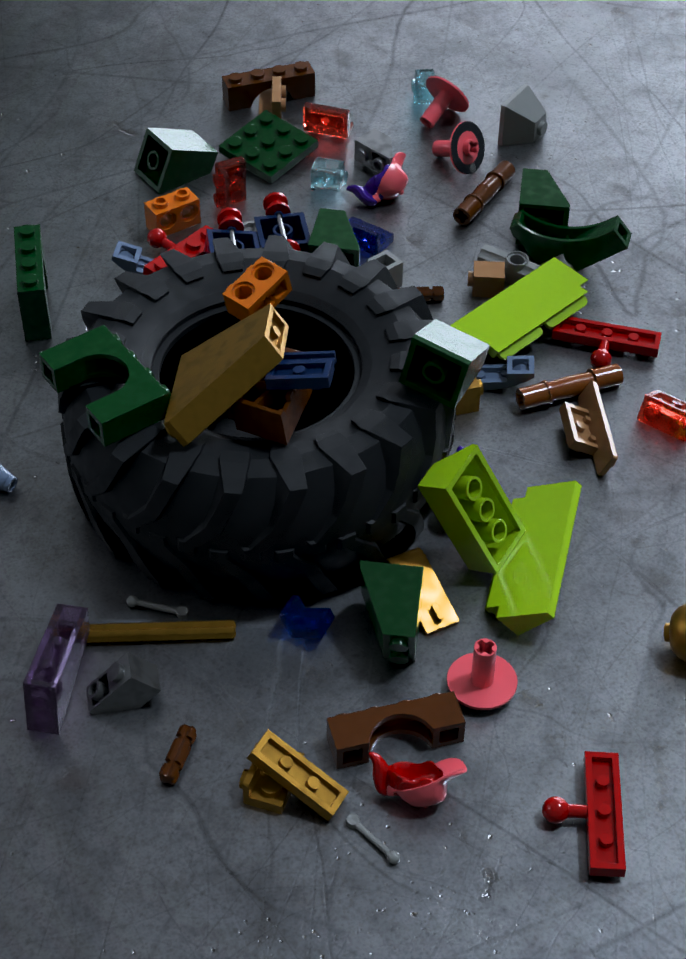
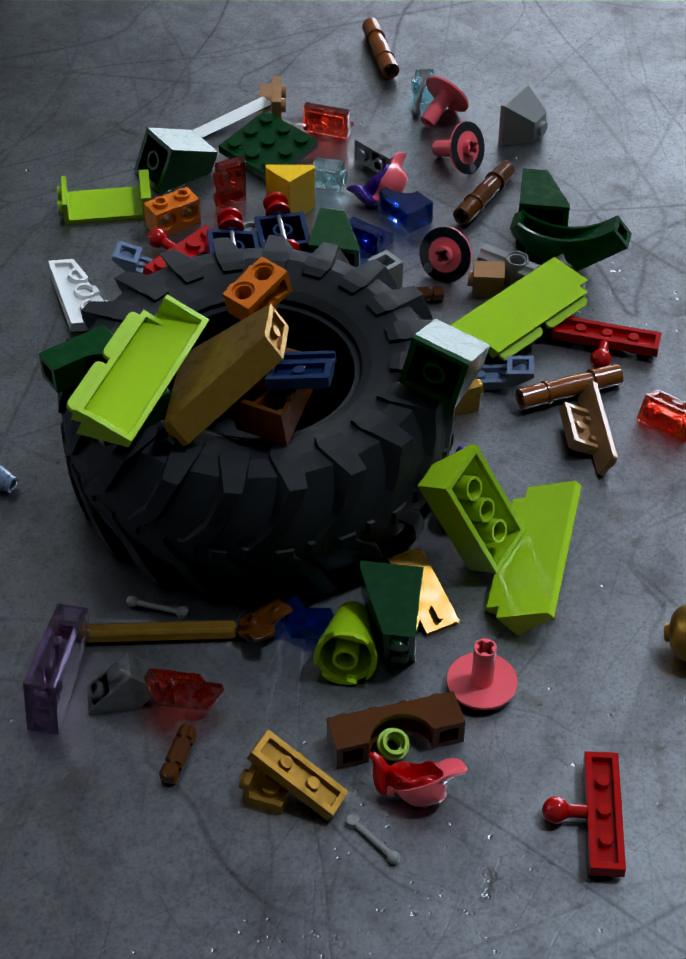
dark green arch [14,224,52,341] -> none
reddish brown arch [222,61,315,111] -> none
none -> white wing [48,259,108,332]
none -> lime panel [57,169,151,225]
none -> lime slope [66,294,209,447]
none -> clear red bracket [143,668,225,711]
none -> white sticker [193,97,272,138]
none -> reddish brown plate [236,598,293,642]
none -> yellow slope [265,165,315,214]
none -> lime cone [313,601,378,685]
none -> dark orange piece [362,18,399,79]
none -> lime plate [376,727,410,761]
none -> clear blue arch [378,187,433,233]
none -> light grey hinge [411,69,430,116]
none -> piece [419,227,472,283]

